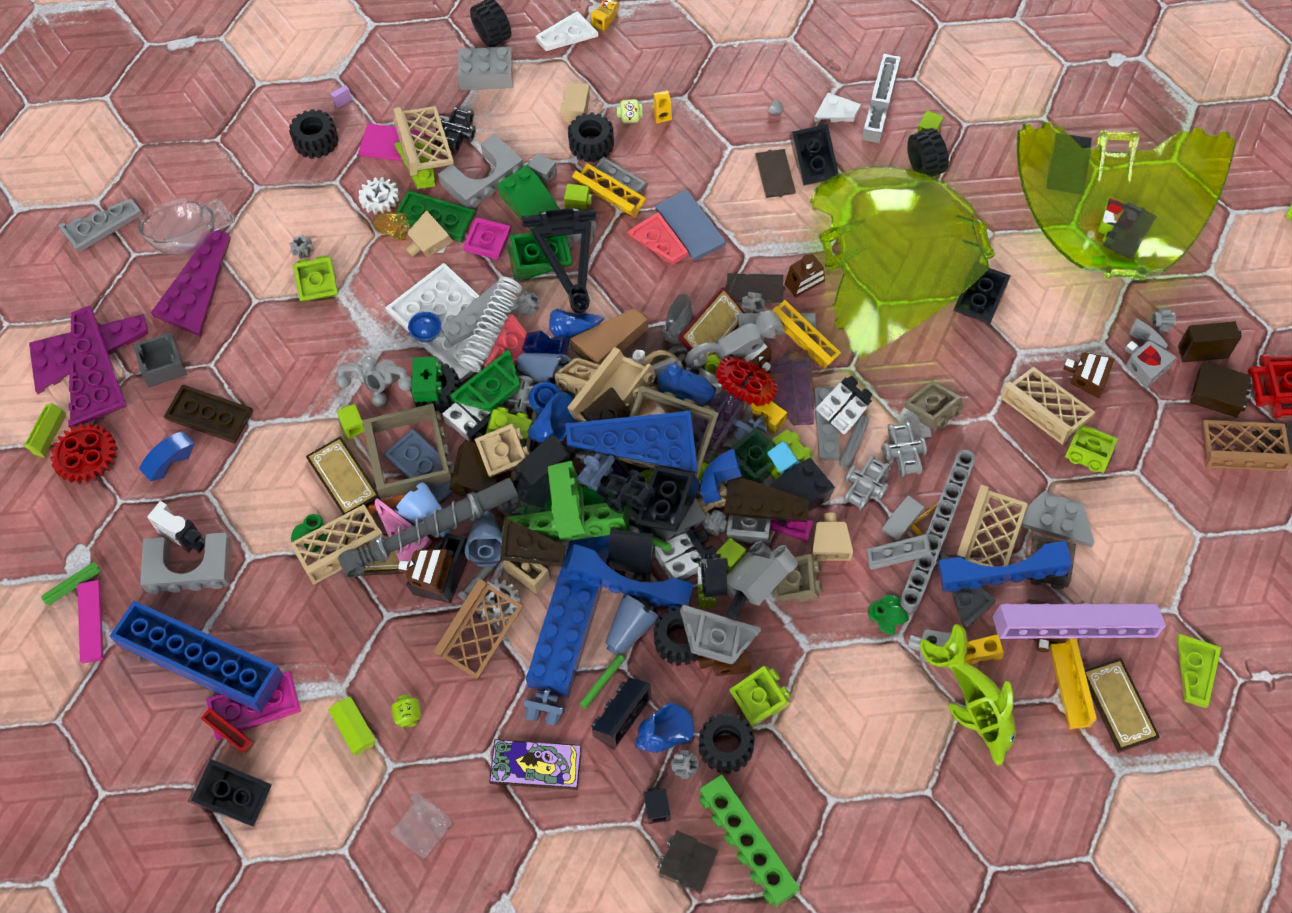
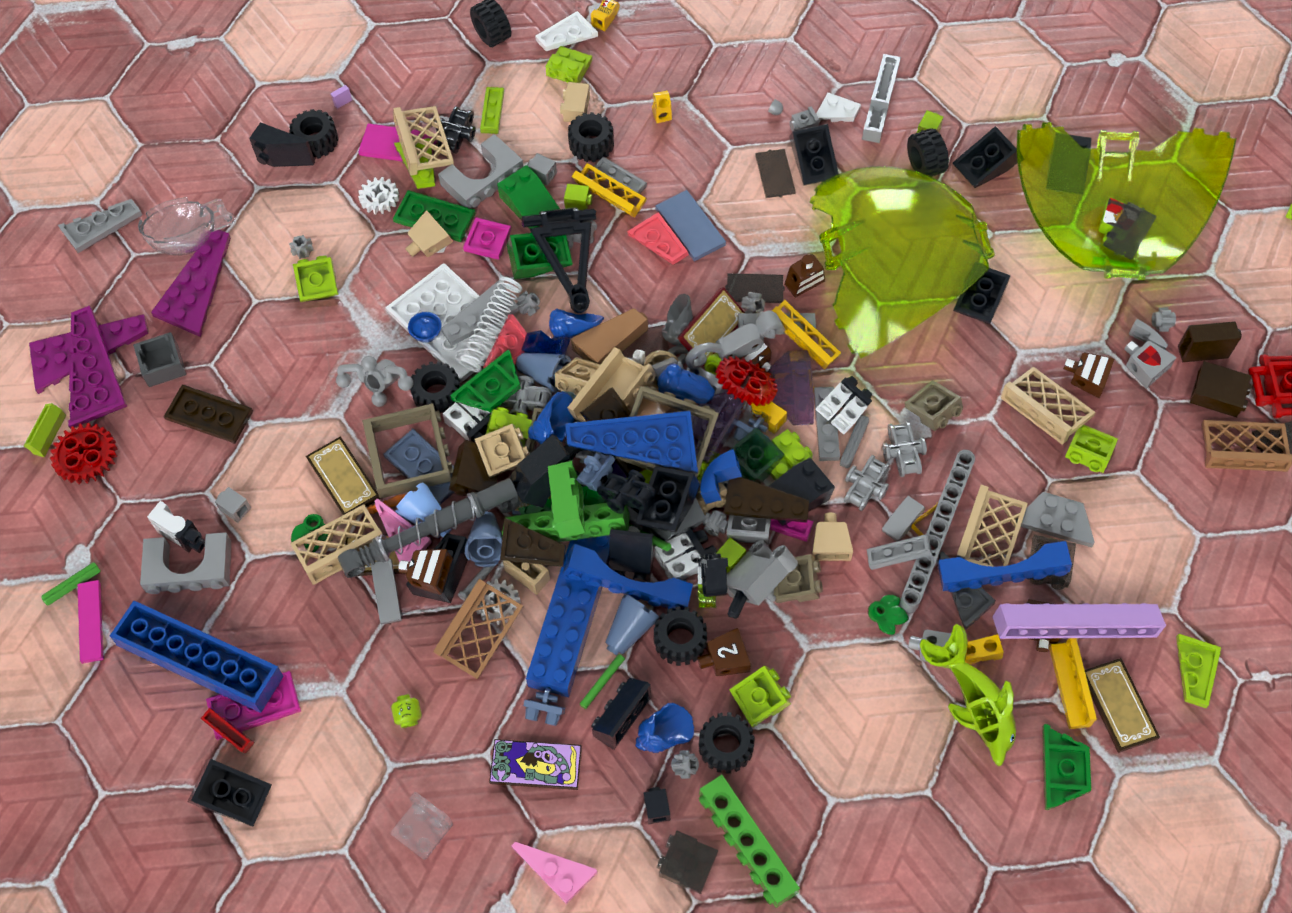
blue brick [139,431,195,481] -> none
lime piece [328,696,376,755] -> none
lime brick [336,404,365,439] -> none
clear yellow piece [371,213,409,240] -> none
green brick [412,356,443,402] -> none
light grey brick [458,47,513,90] -> none
blue hat [528,382,561,414] -> none
yellowish green head [616,99,643,124] -> none
light grey wing [680,605,761,665] -> none
medium azure panel [768,441,800,474] -> none
none -> light grey brick [215,487,251,523]
none -> black slope [249,122,315,167]
none -> light grey tile [370,559,402,625]
none -> lime tile [480,87,504,134]
none -> bright pink wing [512,842,598,904]
none -> lime plate [545,46,592,83]
none -> light grey brick [790,106,819,131]
none -> black slope [953,126,1023,188]
none -> green wing [1042,724,1091,810]

